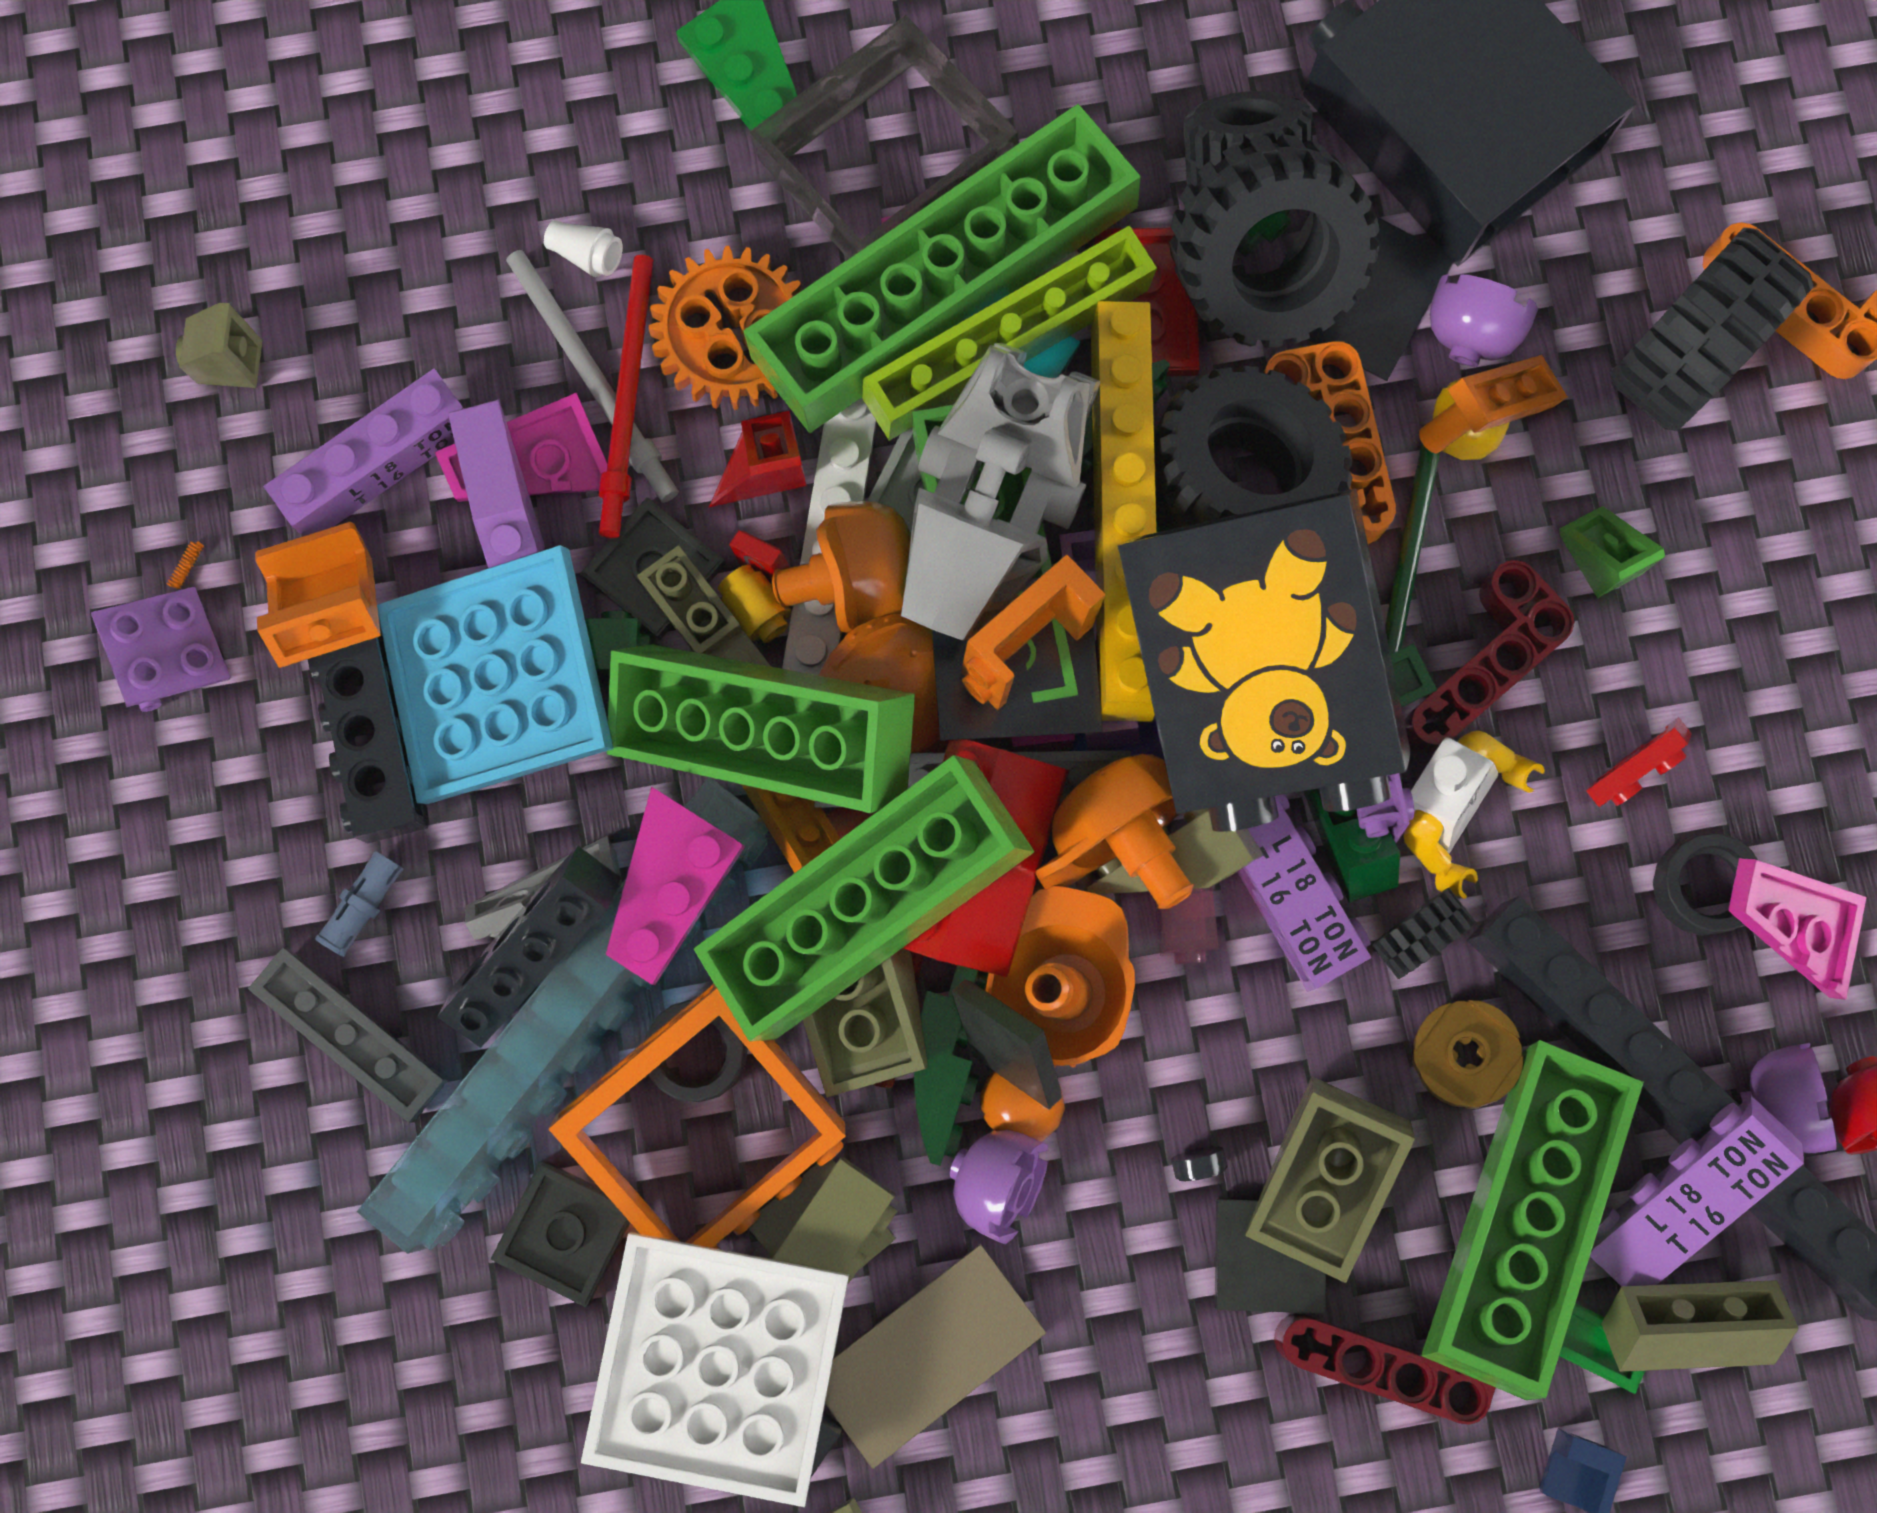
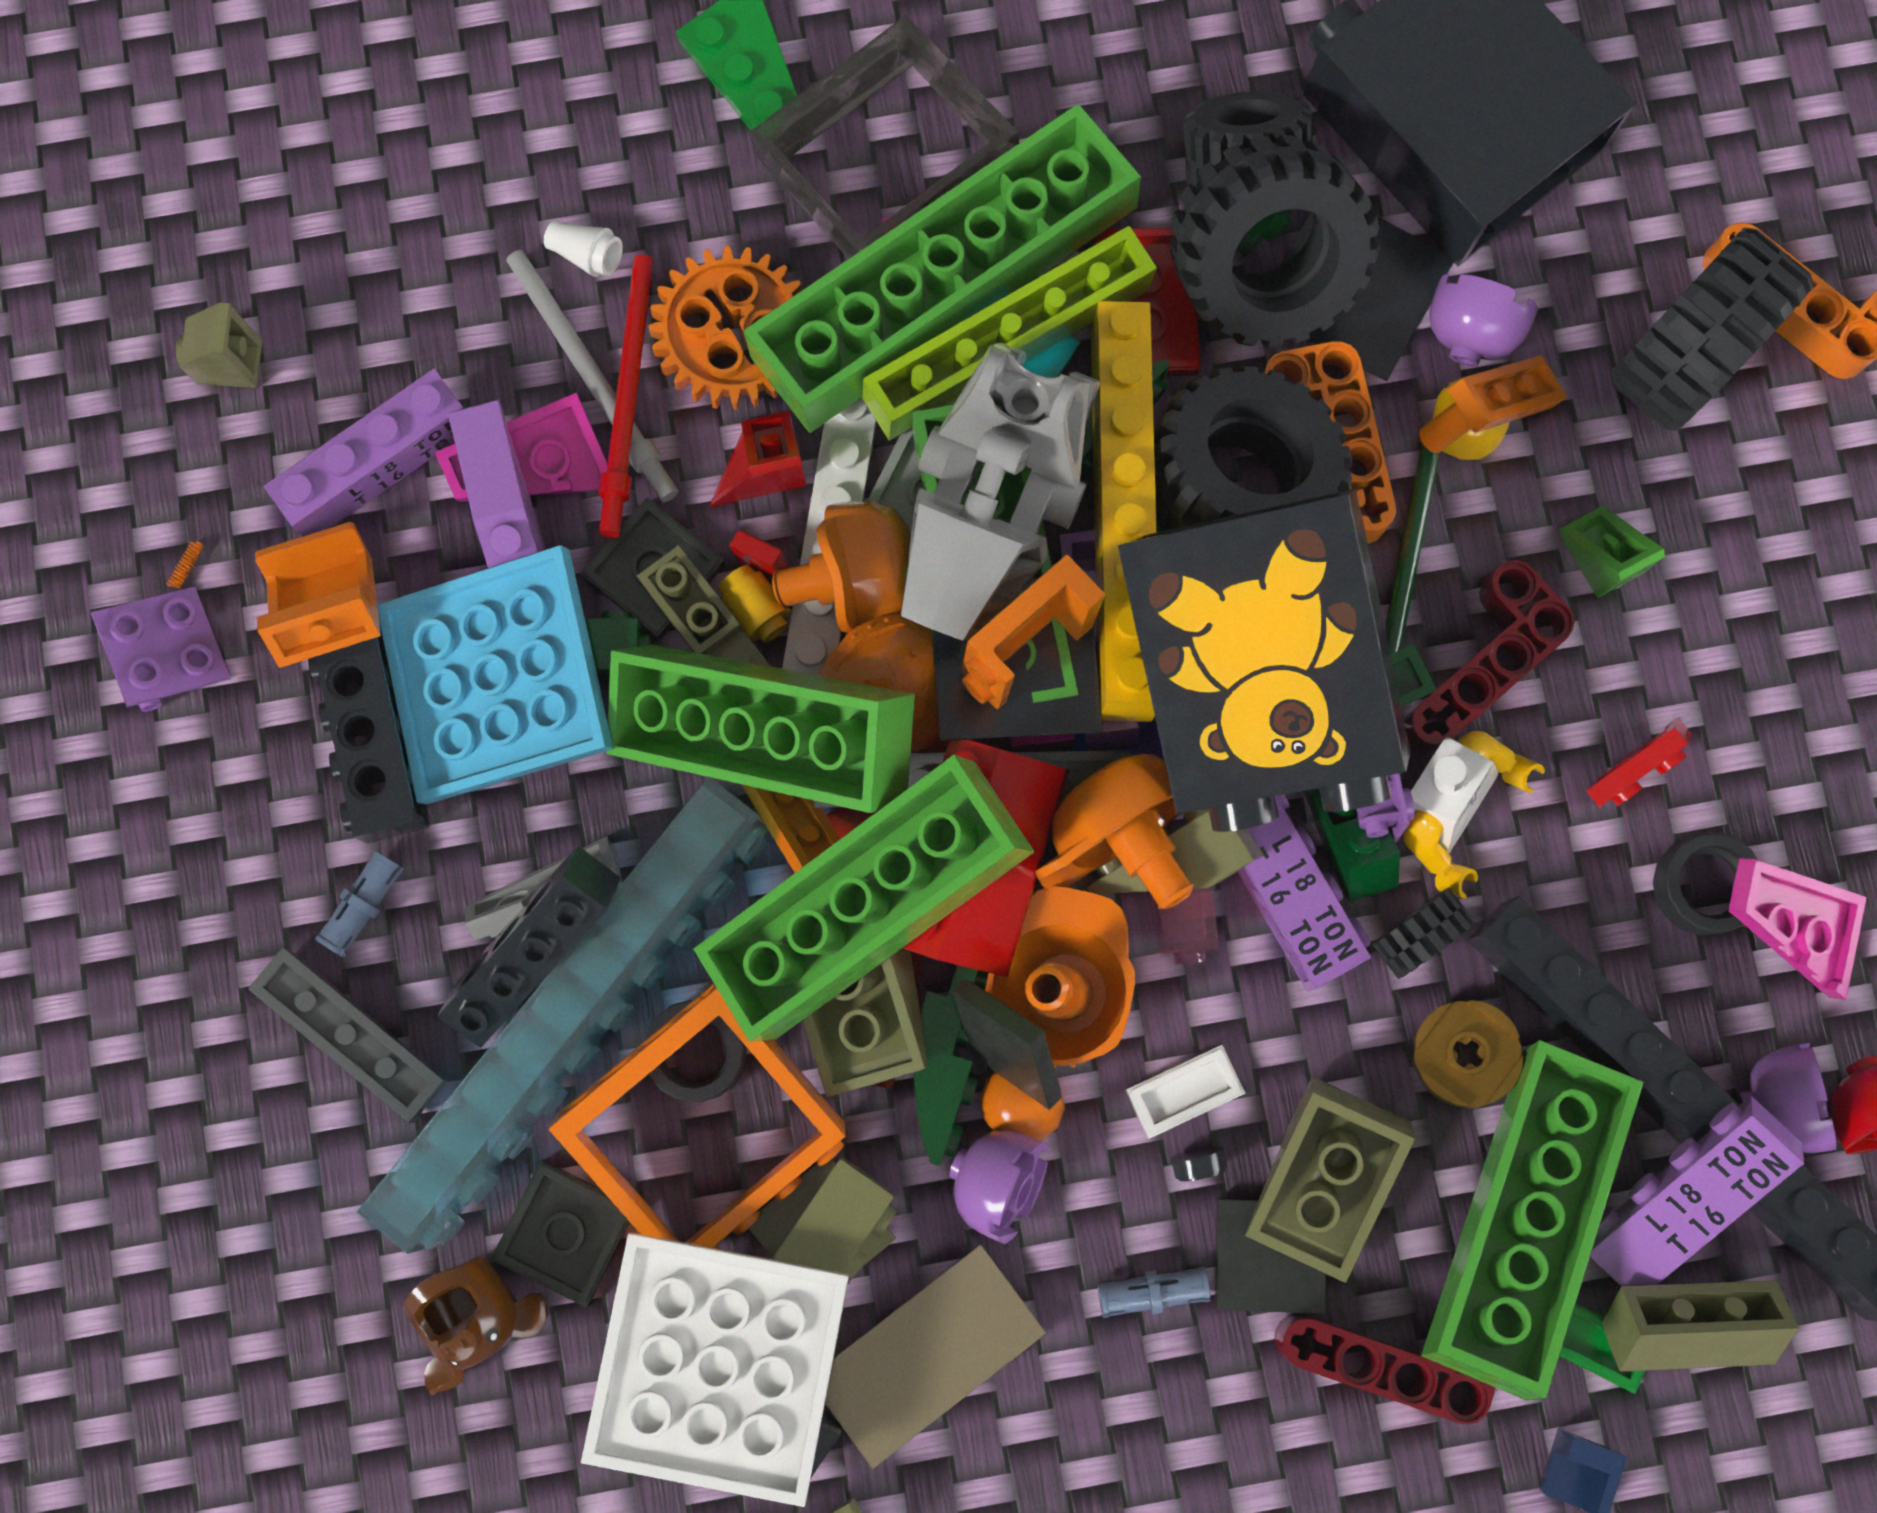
dark pink wing [606,786,745,986] -> none
none -> reddish brown piece [403,1254,548,1396]
none -> sand blue pin [1097,1266,1210,1318]
none -> white tile [1125,1045,1246,1139]

